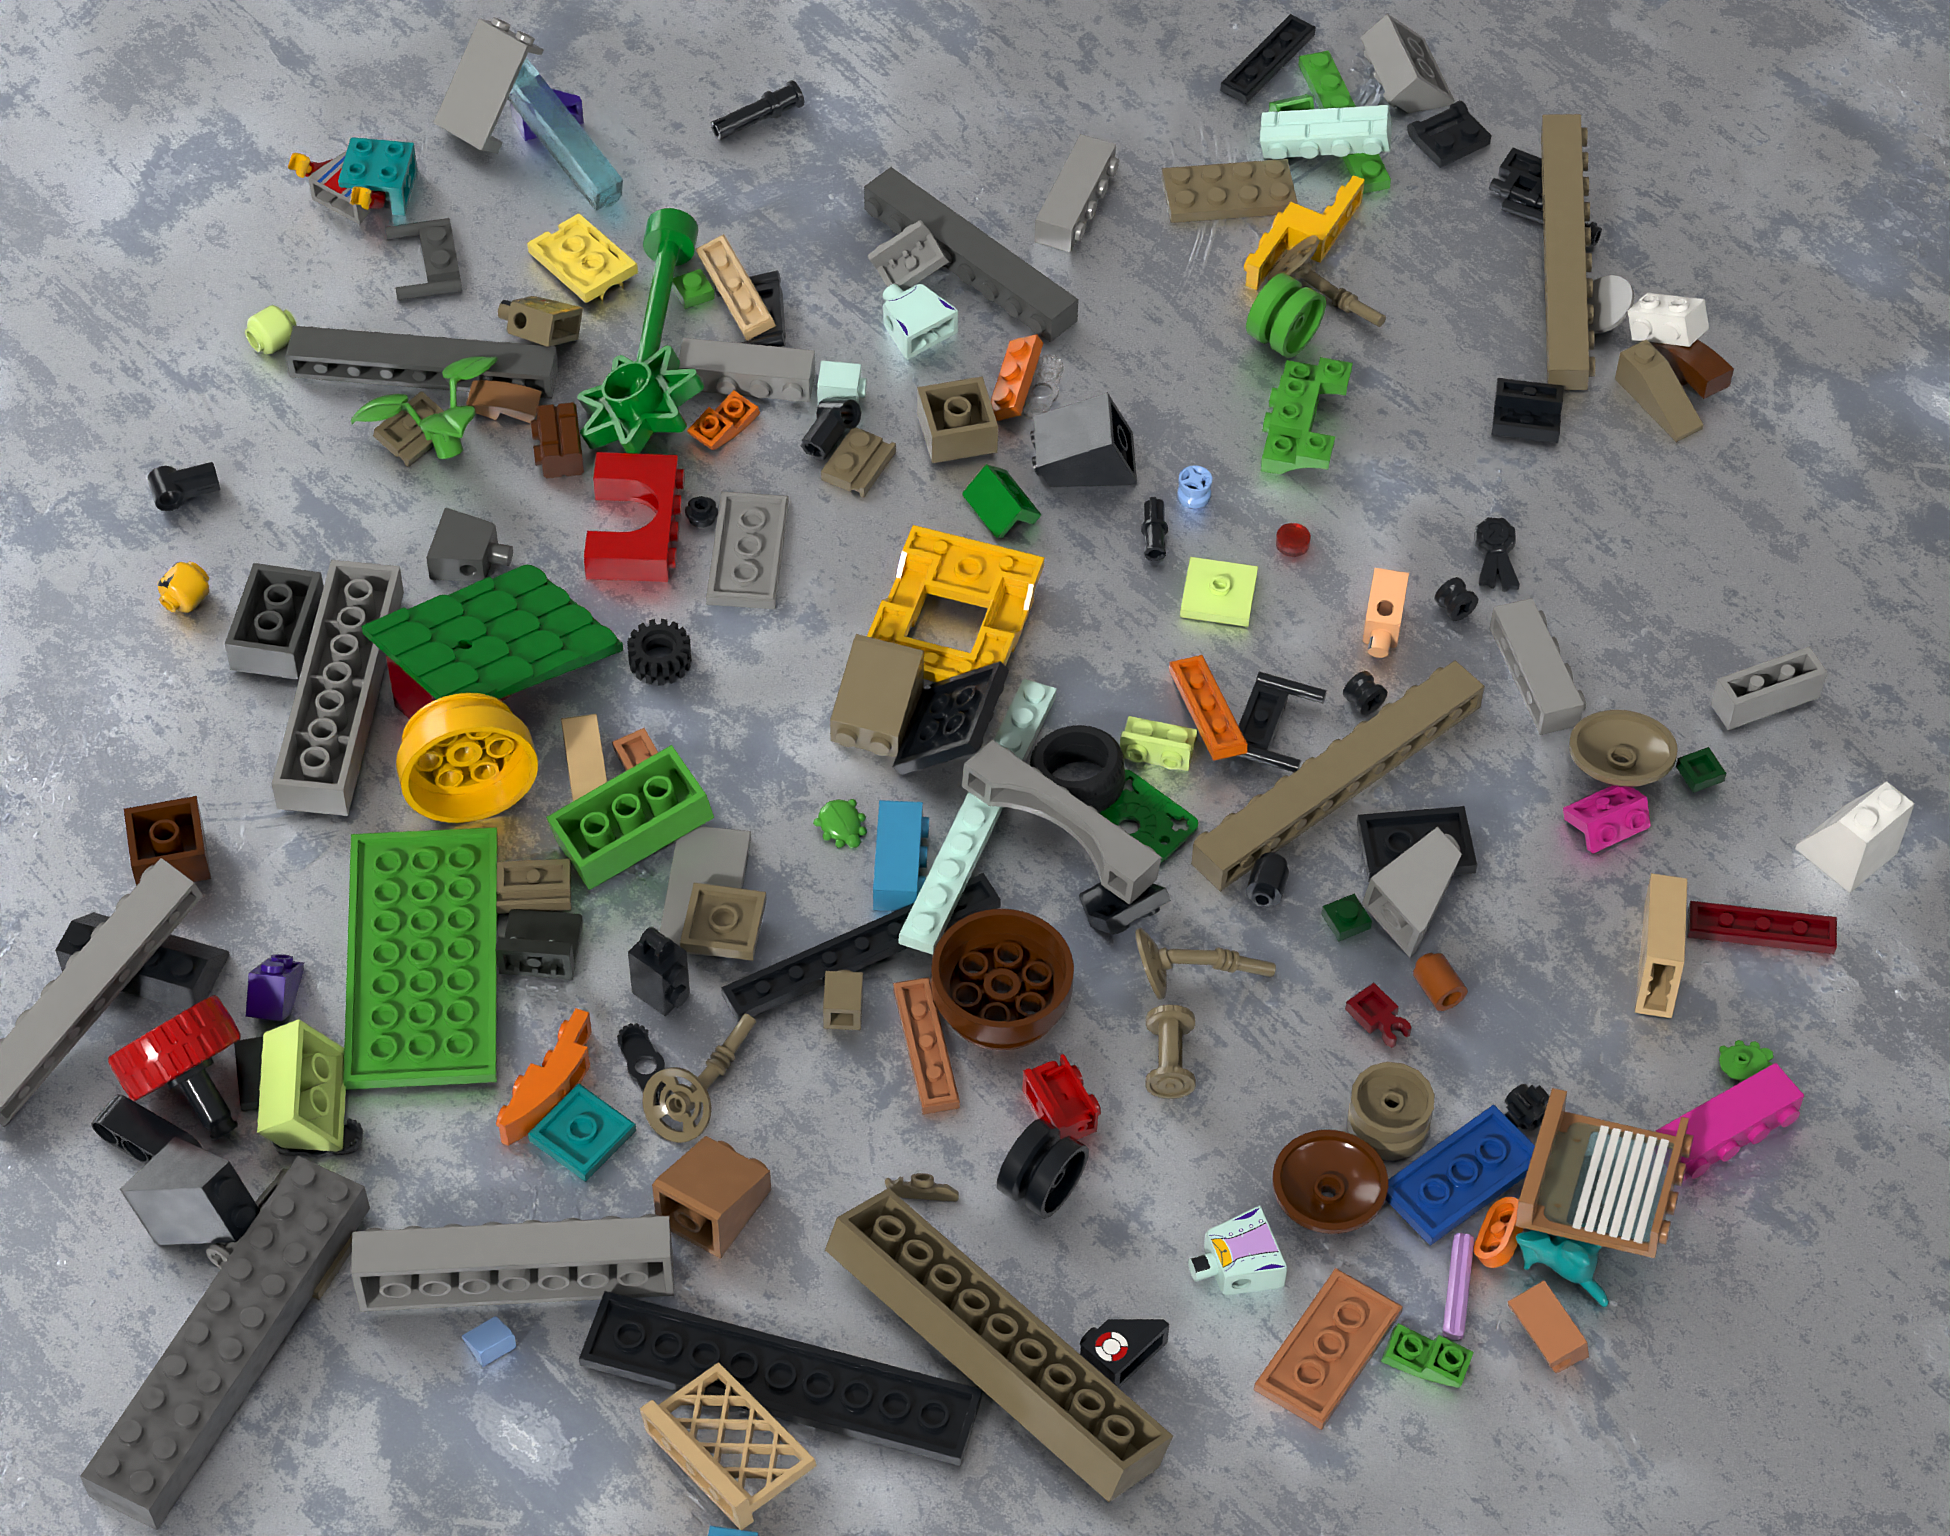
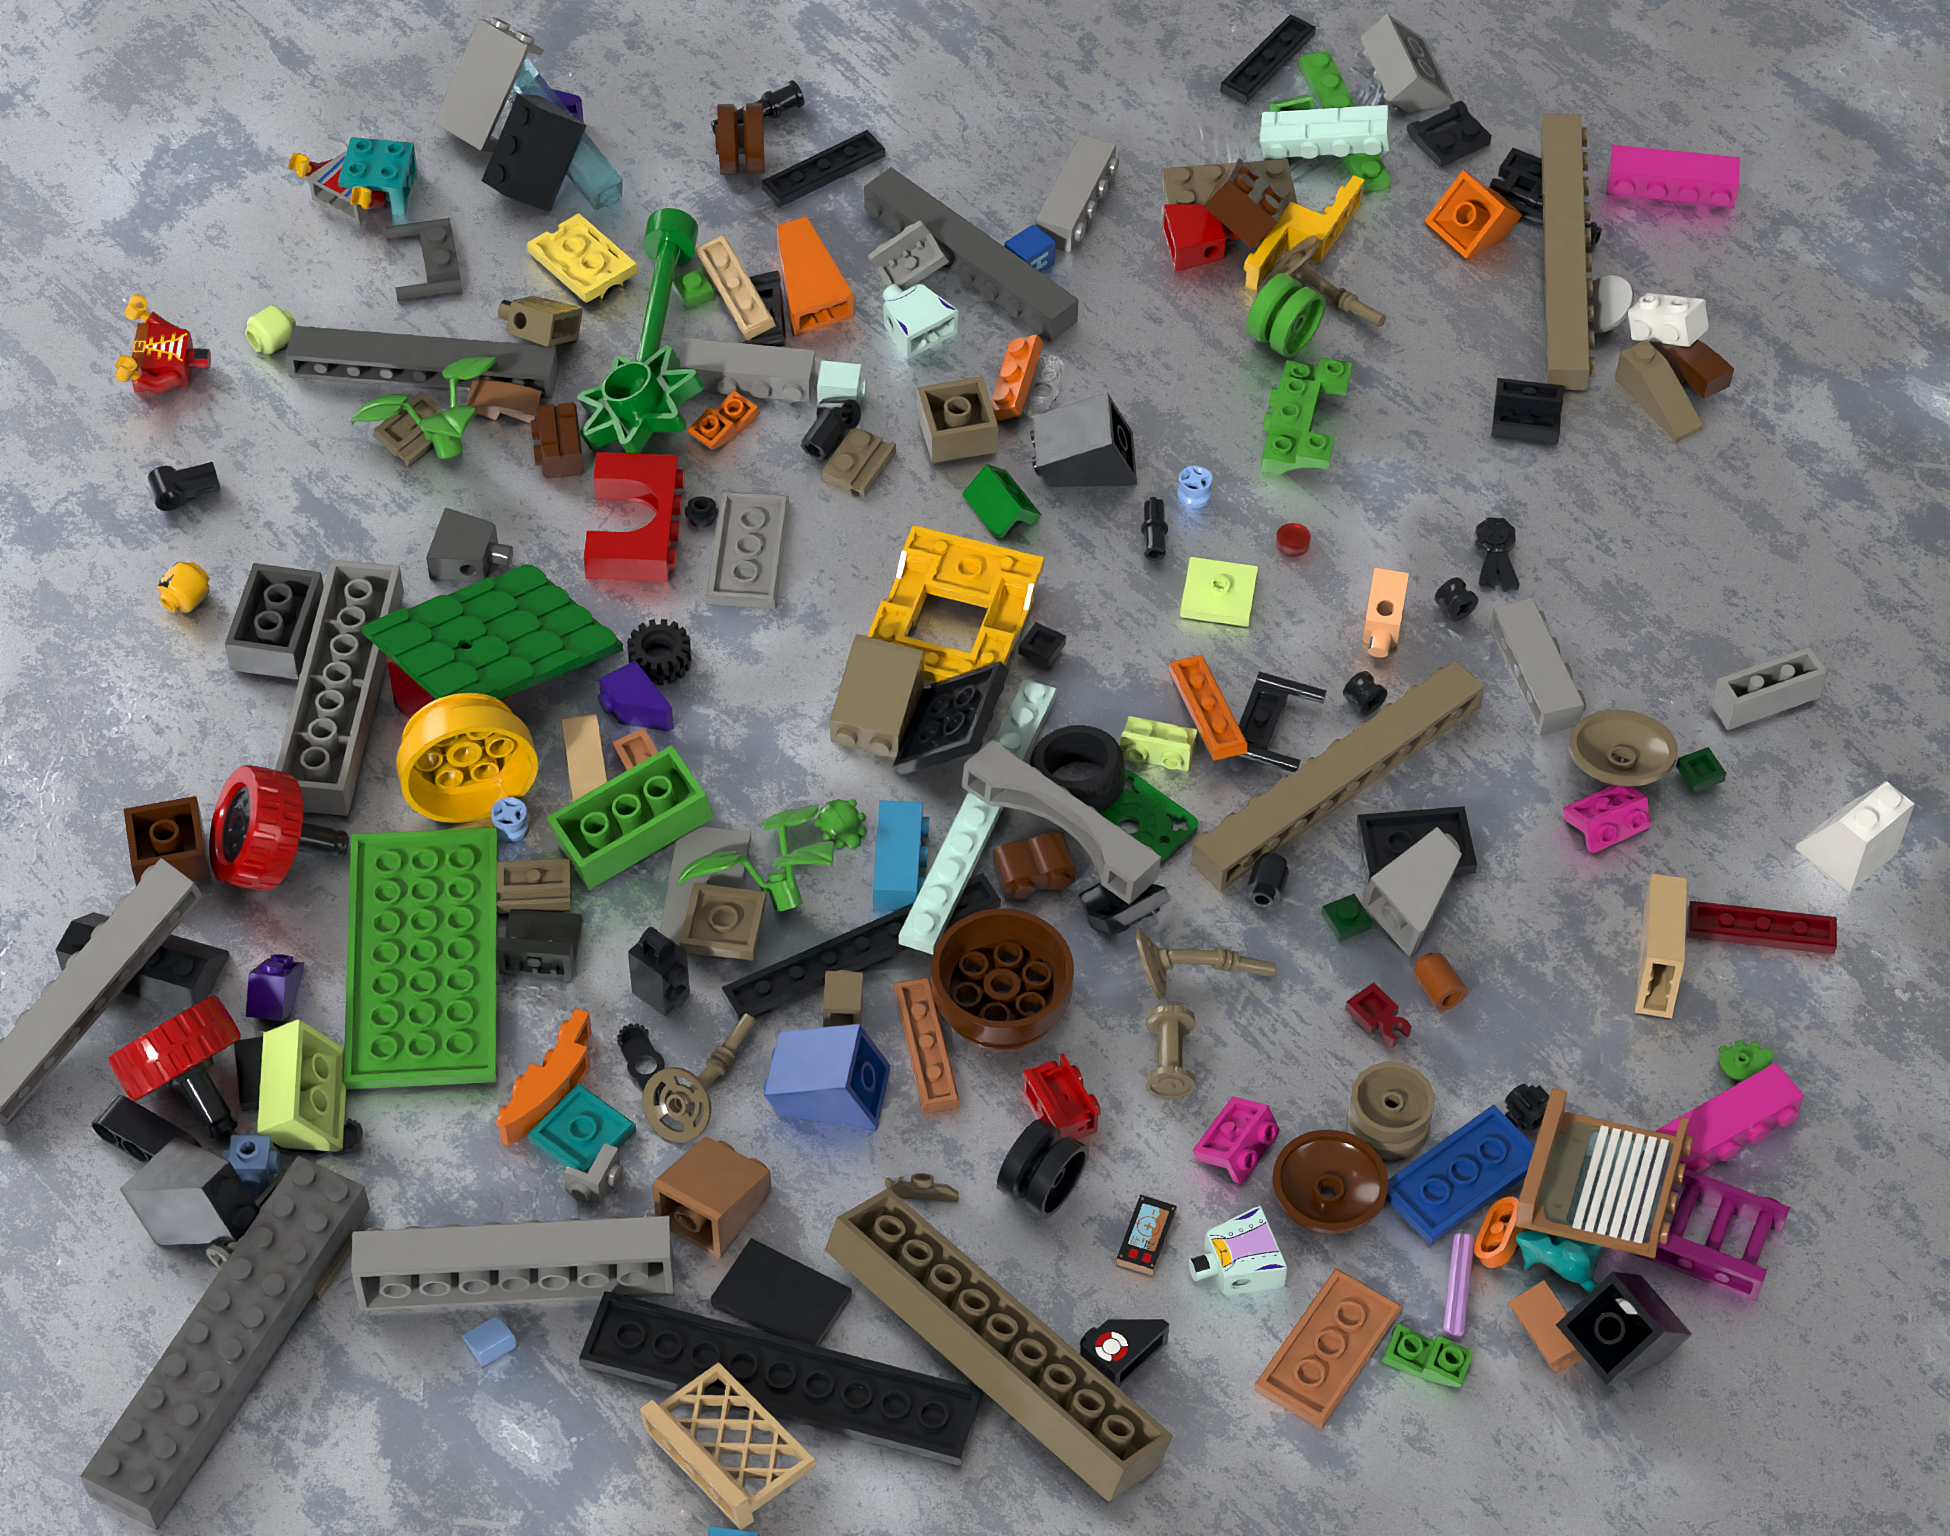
none -> torso [115,294,211,395]
none -> red wheel [209,765,349,891]
none -> light blue brick [223,1133,280,1192]
none -> black slope [481,94,587,212]
none -> light blue wheel [491,797,529,843]
none -> light grey bracket [563,1143,623,1204]
none -> dark purple slope [597,661,674,732]
none -> bright green plant [678,805,835,911]
none -> black tile [711,1238,852,1346]
none -> reddish brown wheel [715,103,765,175]
none -> black tile [761,130,885,208]
none -> slope [764,1024,891,1130]
none -> orange slope [777,216,854,337]
none -> reddish brown brick [993,832,1075,900]
none -> blue brick [1004,224,1055,273]
none -> black plate [1018,622,1066,668]
none -> tile [1116,1194,1177,1276]
none -> red torso [1163,204,1240,271]
none -> dark pink bracket [1192,1096,1280,1184]
none -> reddish brown brick [1204,158,1288,249]
none -> orange slope [1424,170,1523,260]
none -> black slope [1556,1272,1692,1386]
none -> dark pink brick [1606,145,1740,207]
none -> magenta fence [1618,1153,1790,1301]

